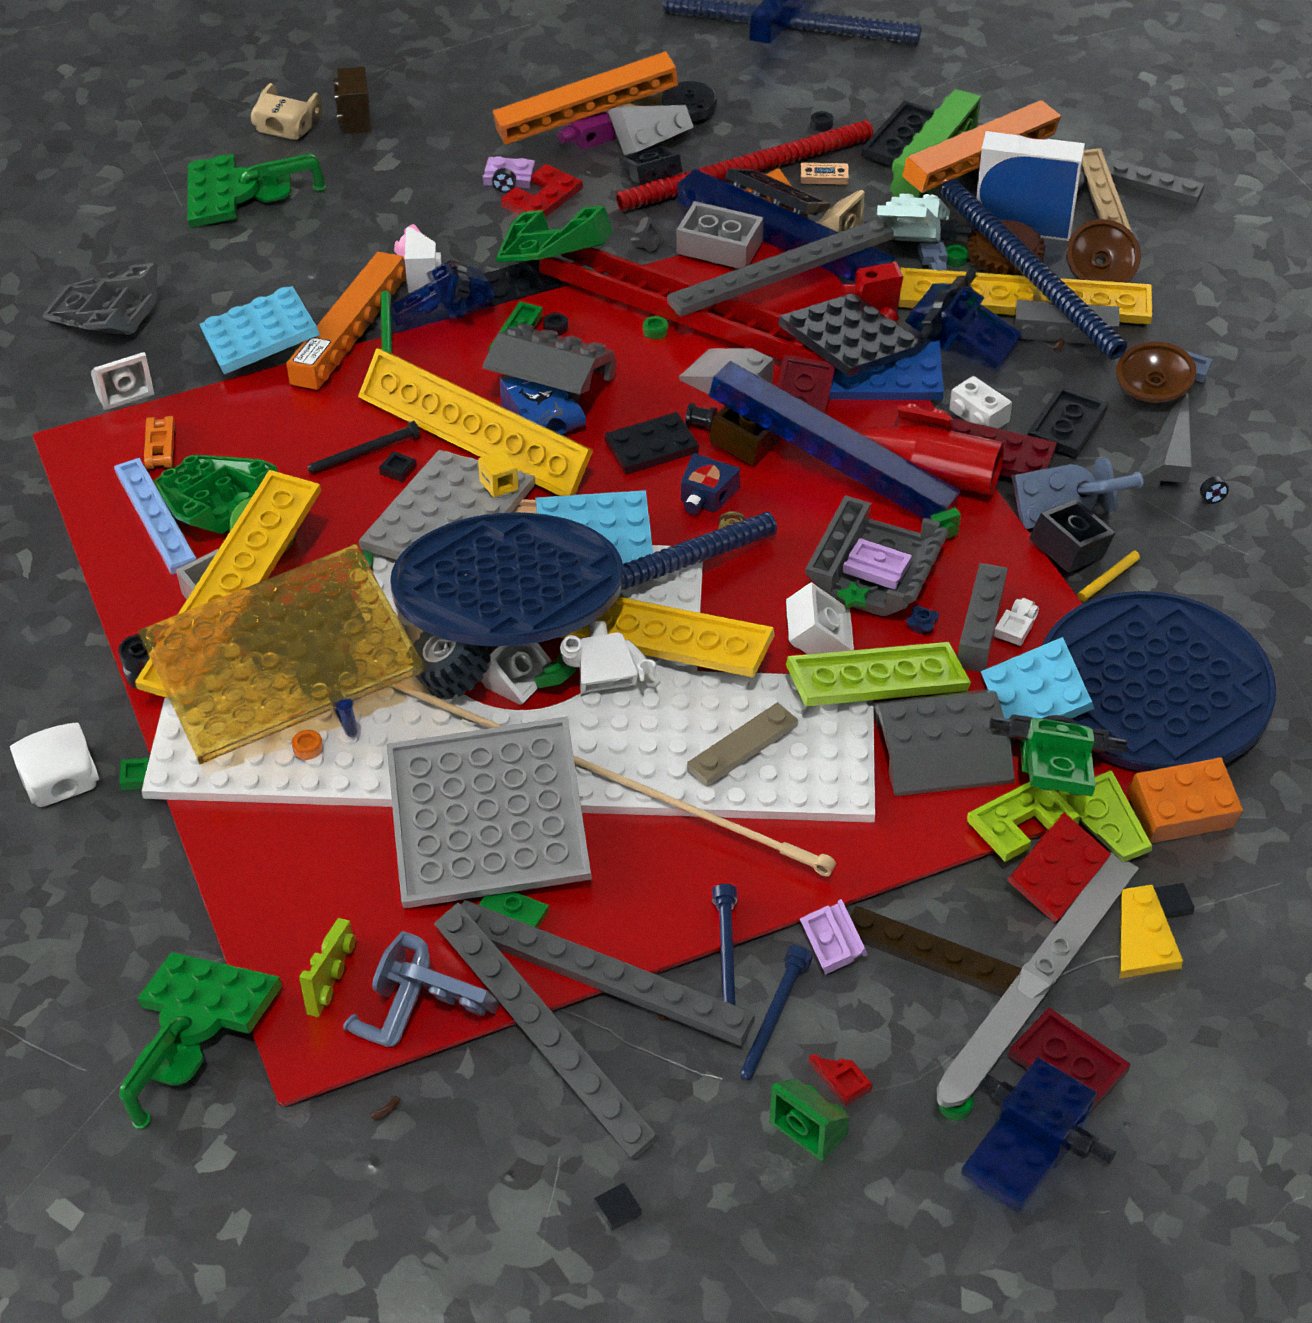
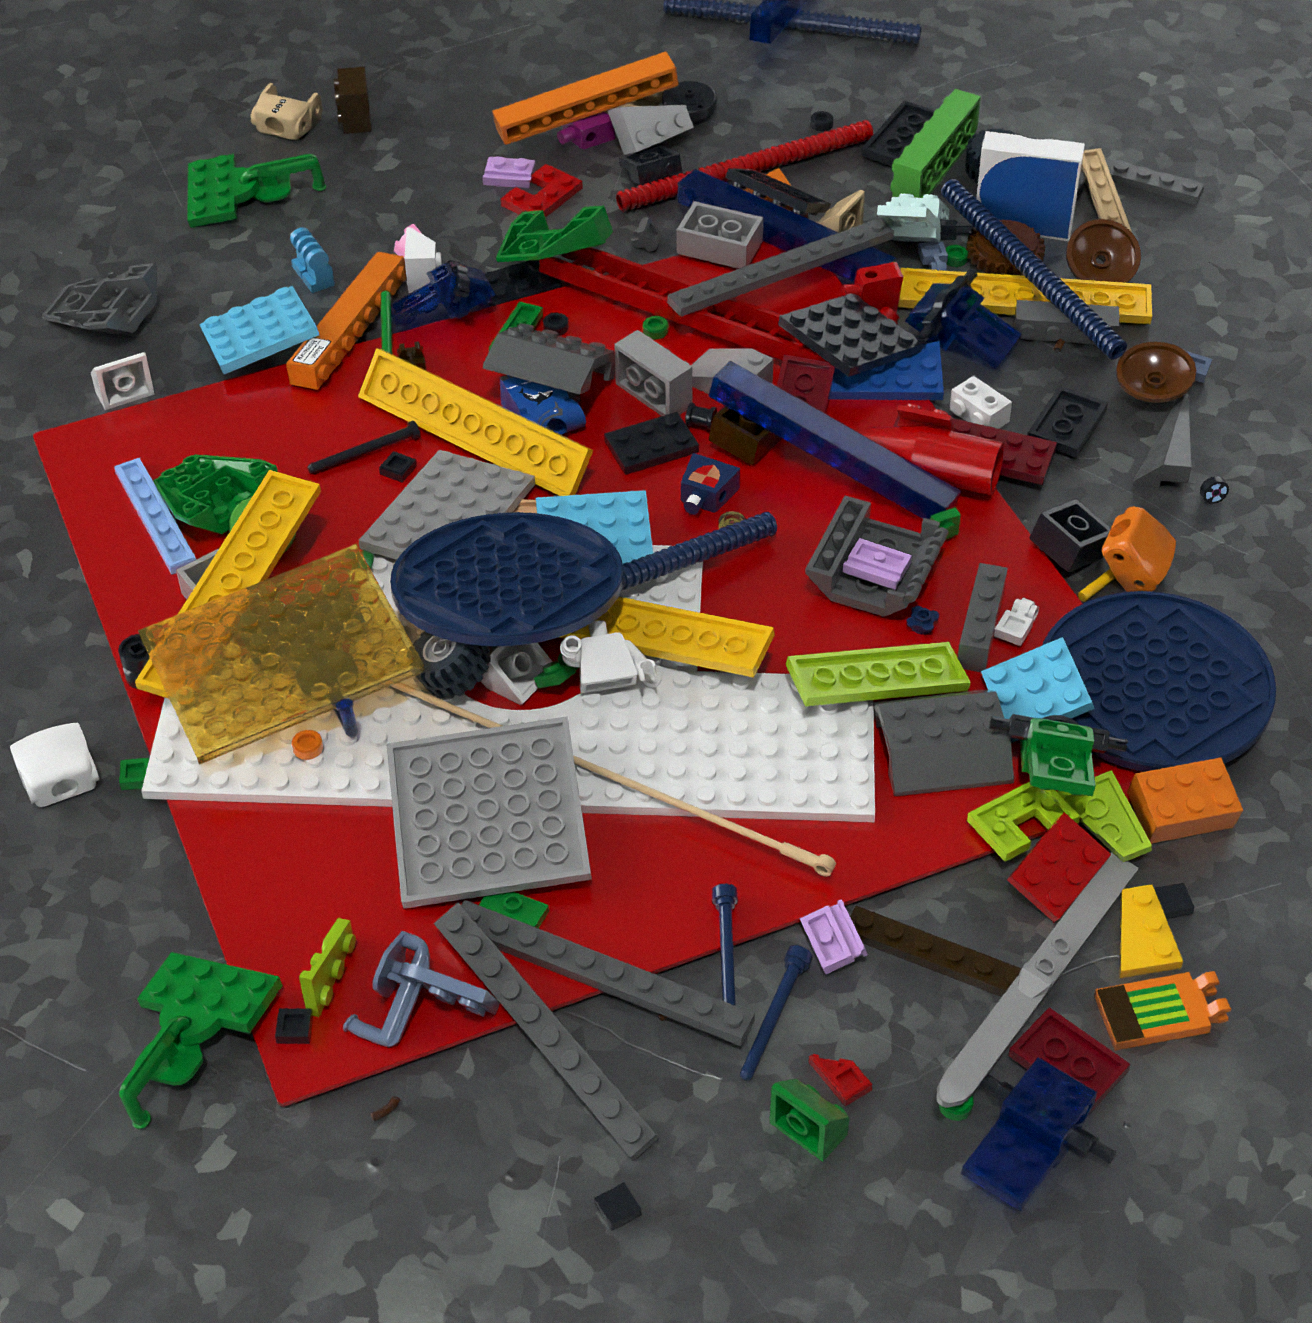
orange plate [144,416,175,470] -> none
yellow brick [478,450,518,498] -> none
black tile [492,168,517,193] -> none
dark tan plate [687,702,798,787] -> none
white slope [786,582,854,654] -> none
light nougat tile [801,163,849,185] -> none
green piece [836,581,870,609] -> none
orange brick [902,100,1061,193] -> none
sand blue plate [1011,457,1144,529] -> none
none -> black tile [275,1008,313,1044]
none -> dark azure legs [290,227,335,293]
none -> dark brown tile [397,342,426,370]
none -> light grey brick [615,330,692,416]
none -> tile [1094,971,1231,1051]
none -> orange piece [1102,506,1176,592]

